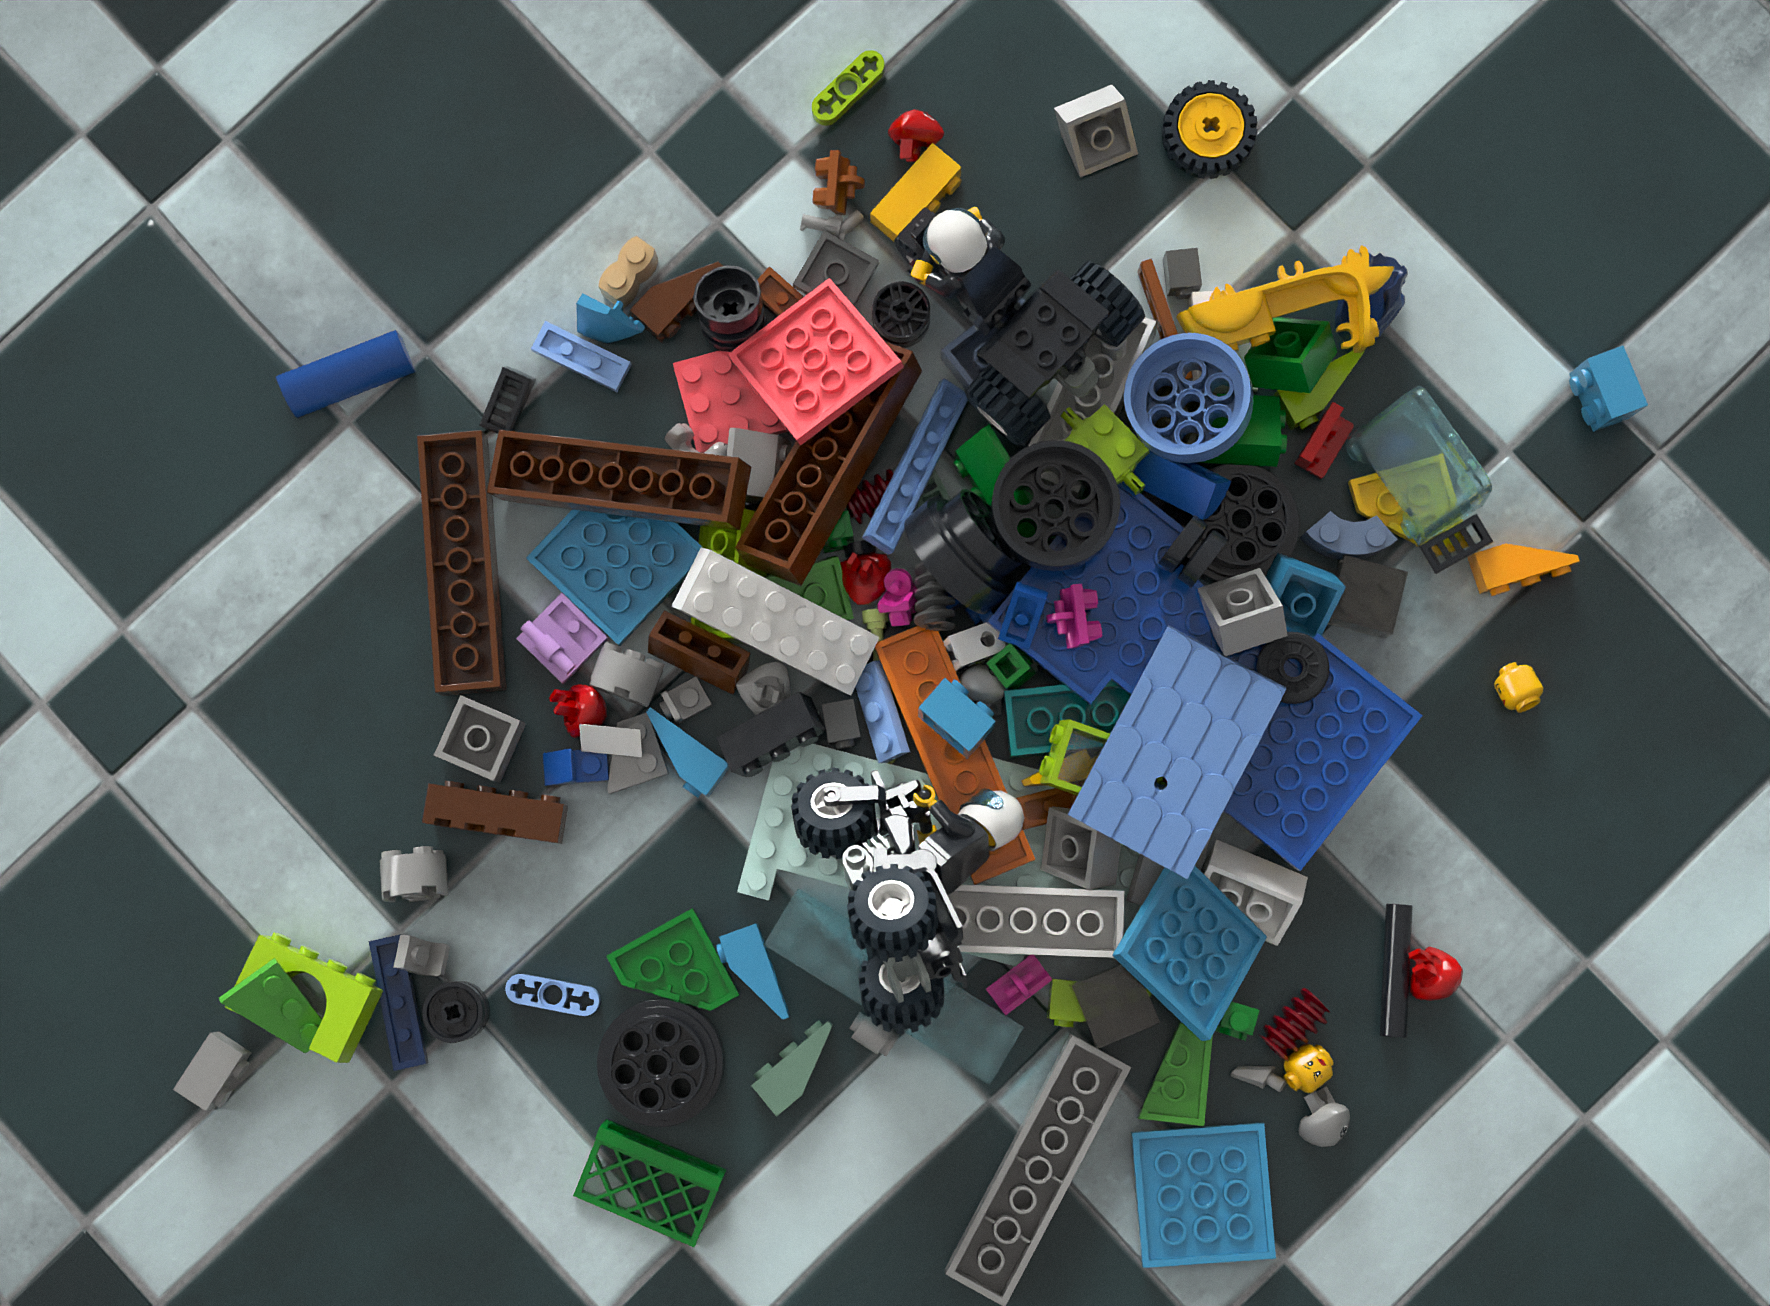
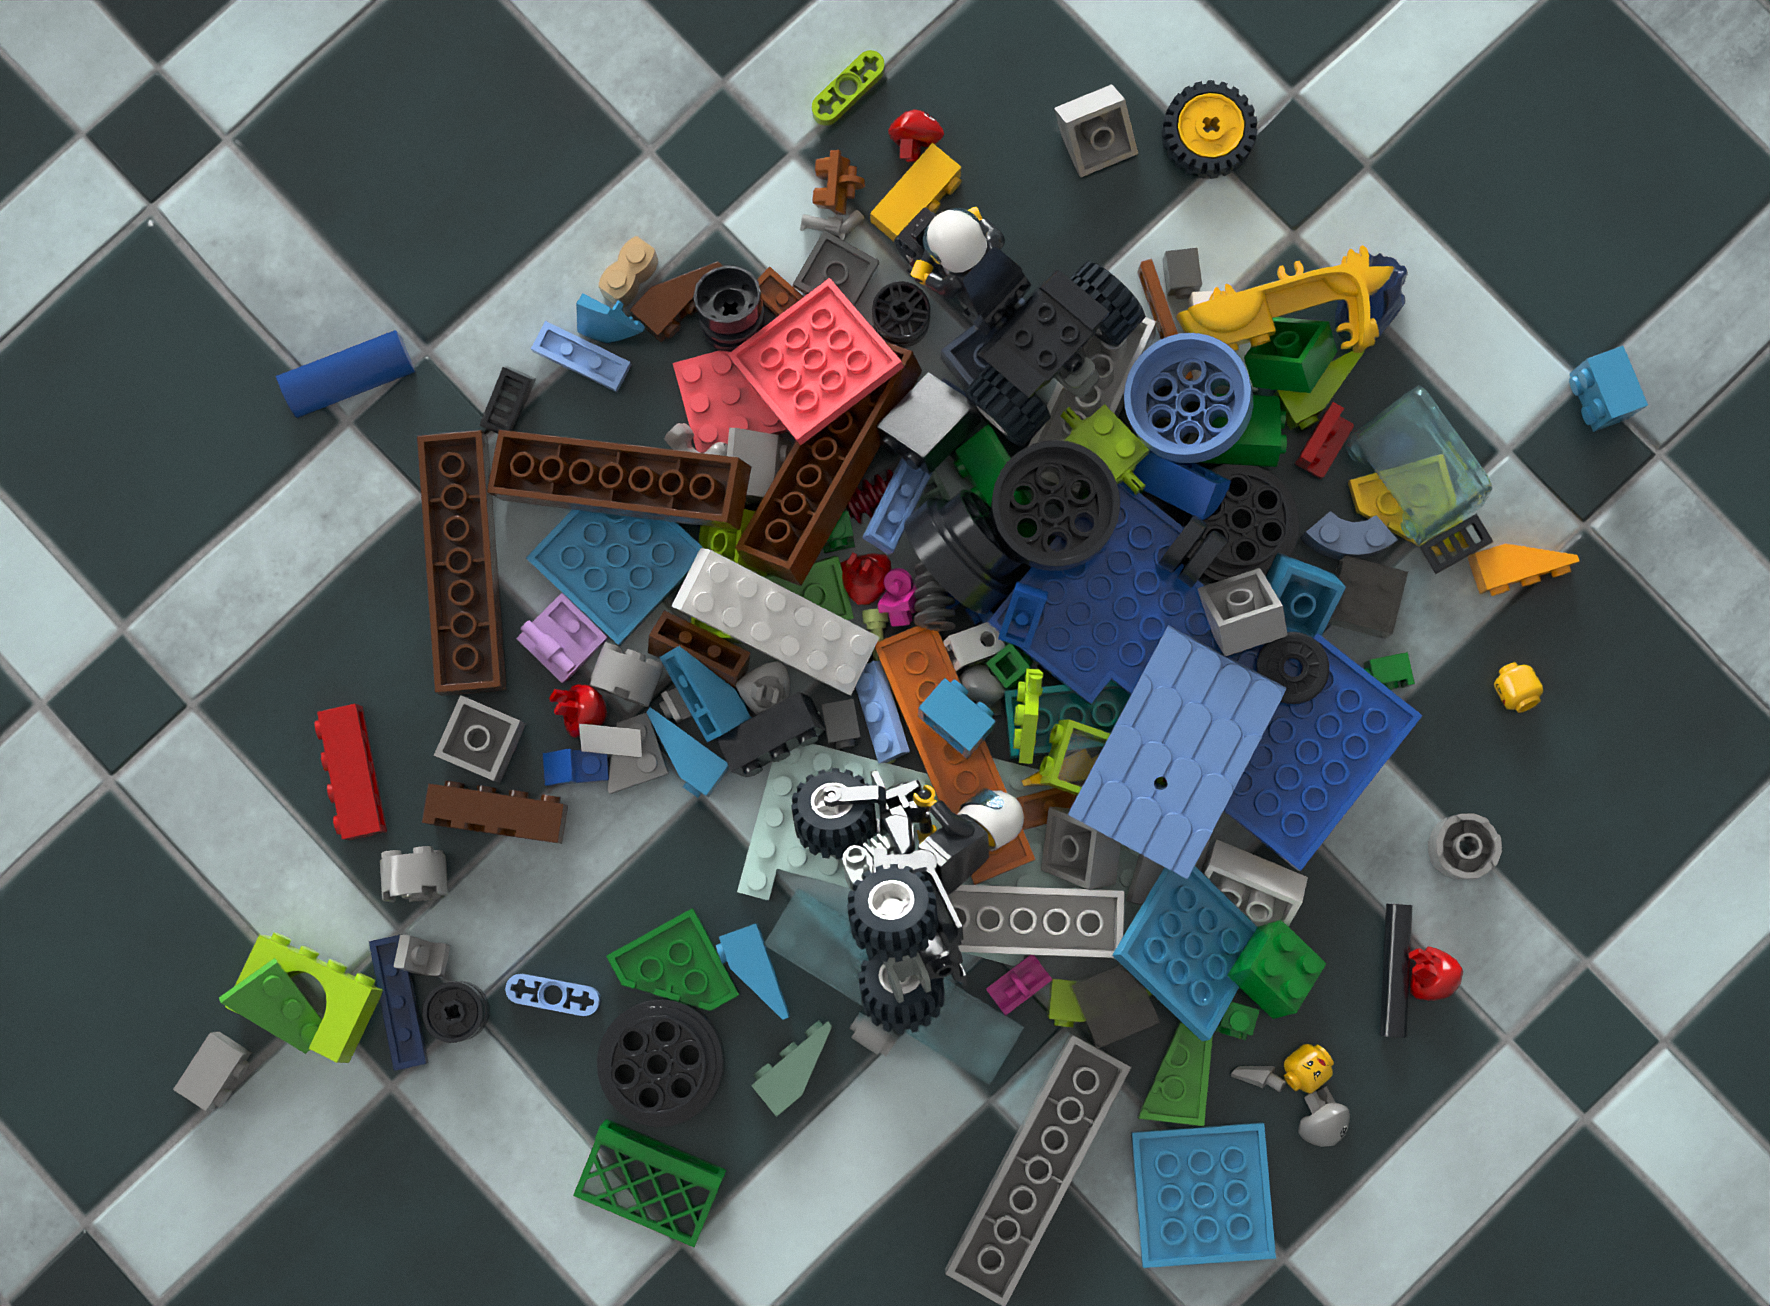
black tile [843,540,877,559] -> none
dark pink hips [1046,584,1102,649] -> none
dark red piece [1258,988,1330,1062] -> none
none -> red brick [315,704,387,840]
none -> dark azure slope [659,646,751,742]
none -> brick [876,372,981,475]
none -> lime plate [1013,668,1043,764]
none -> green brick [1227,919,1326,1019]
none -> green brick [1363,652,1415,690]
none -> light grey brick [1428,813,1502,879]

